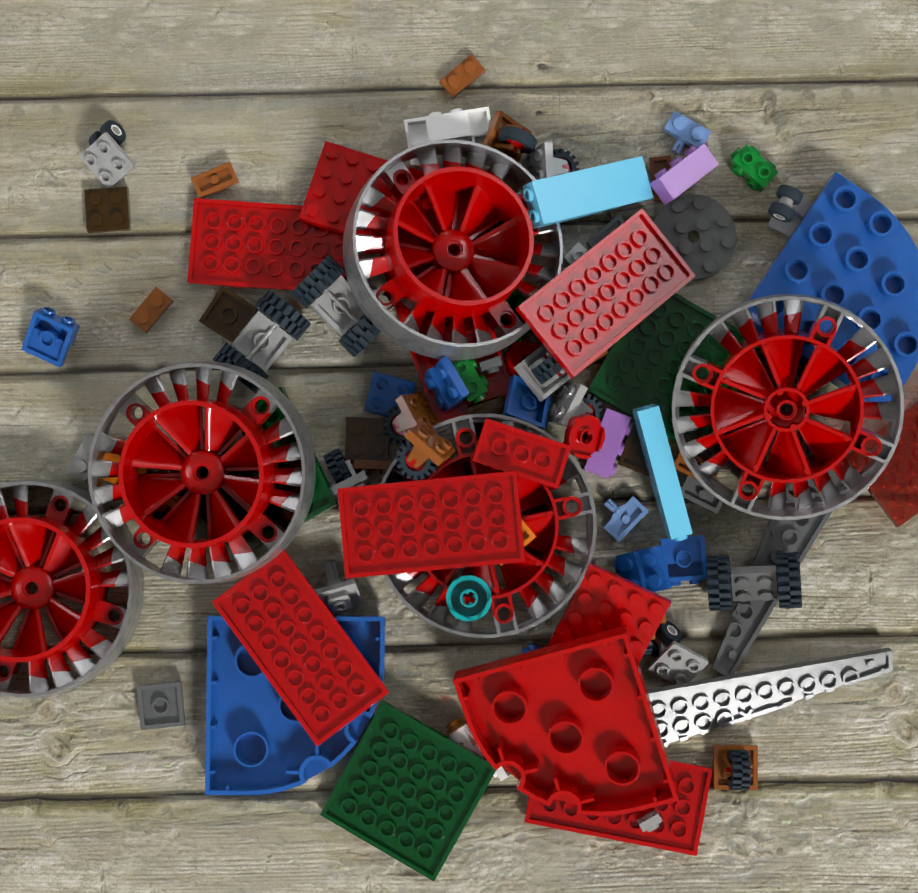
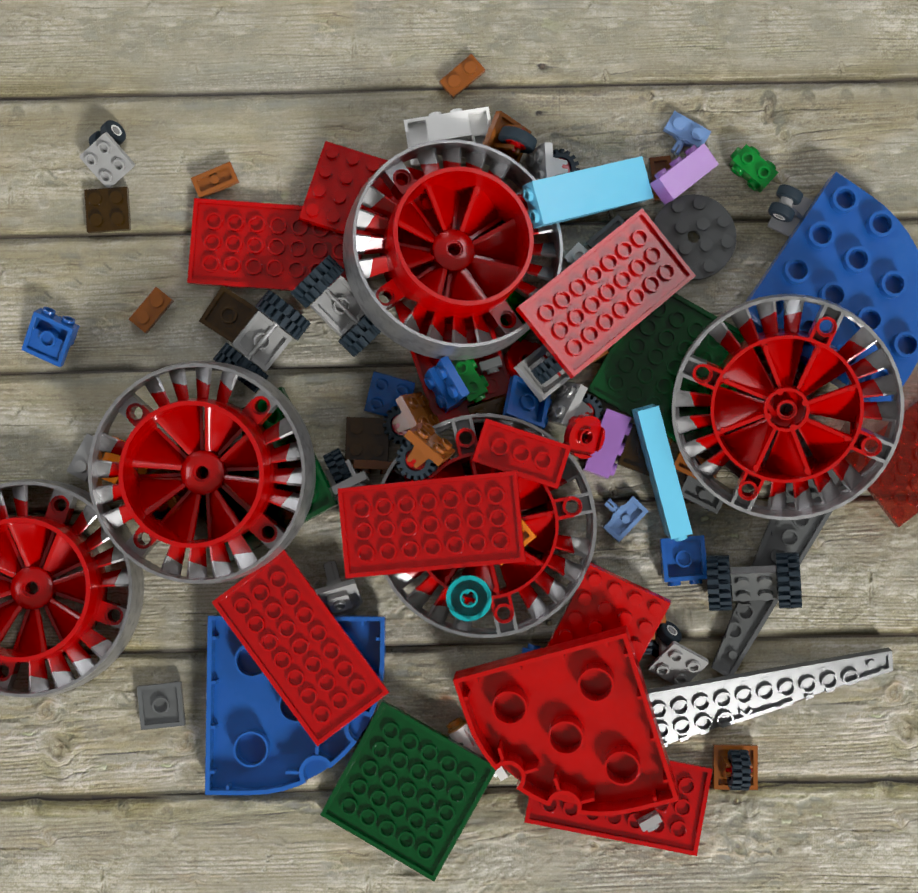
blue plate [614,545,672,592] -> none

